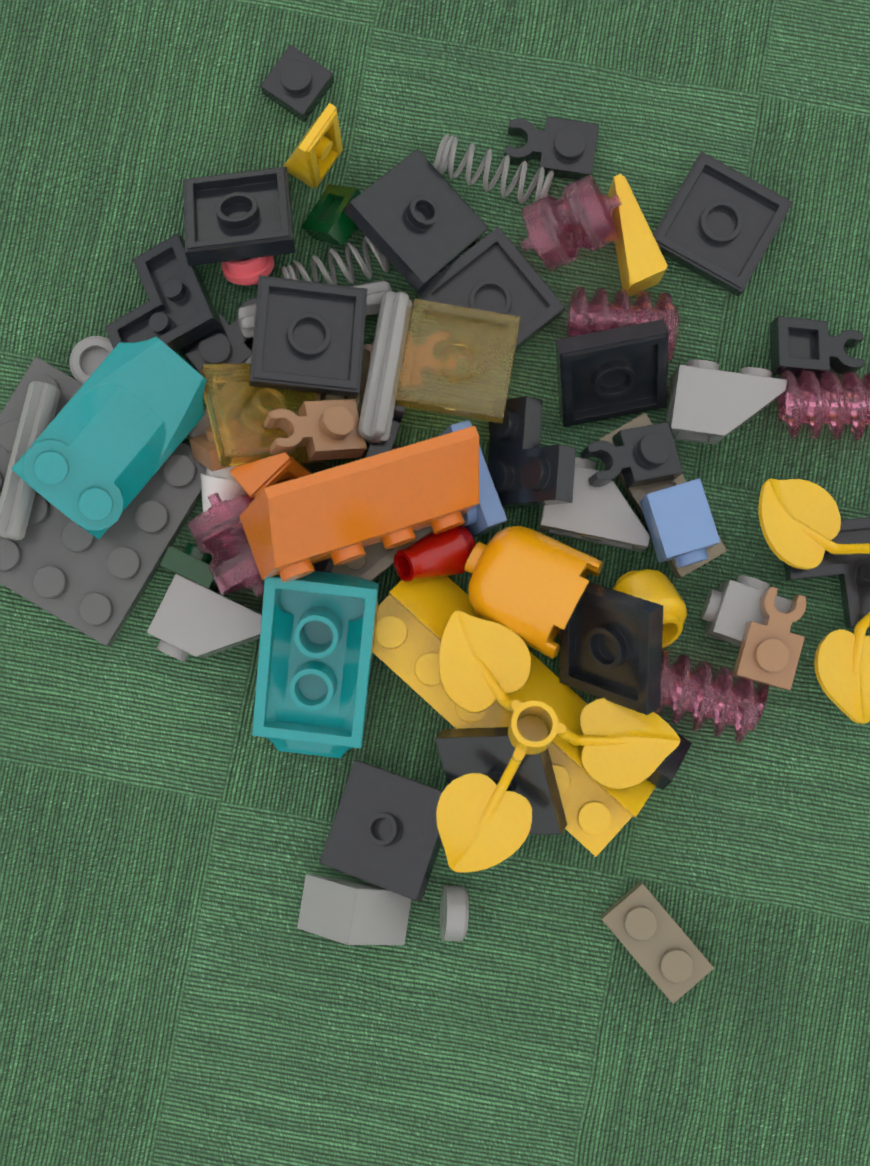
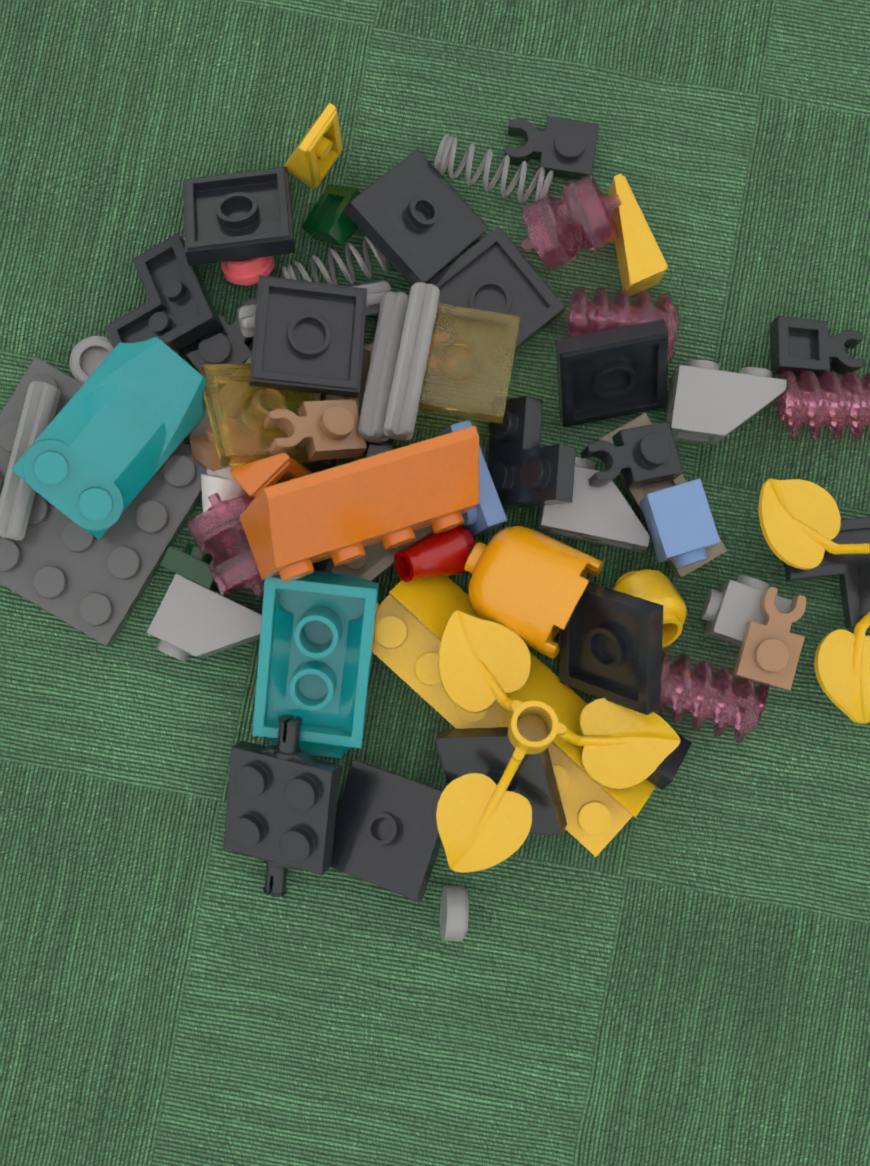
black plate [260,44,334,123] -> none
light grey slope [297,873,411,945] -> none
dark tan plate [599,882,714,1004] -> none
black plate [653,151,793,297] -> none
none -> black plate [223,714,341,897]
none -> light grey axle [384,282,440,441]

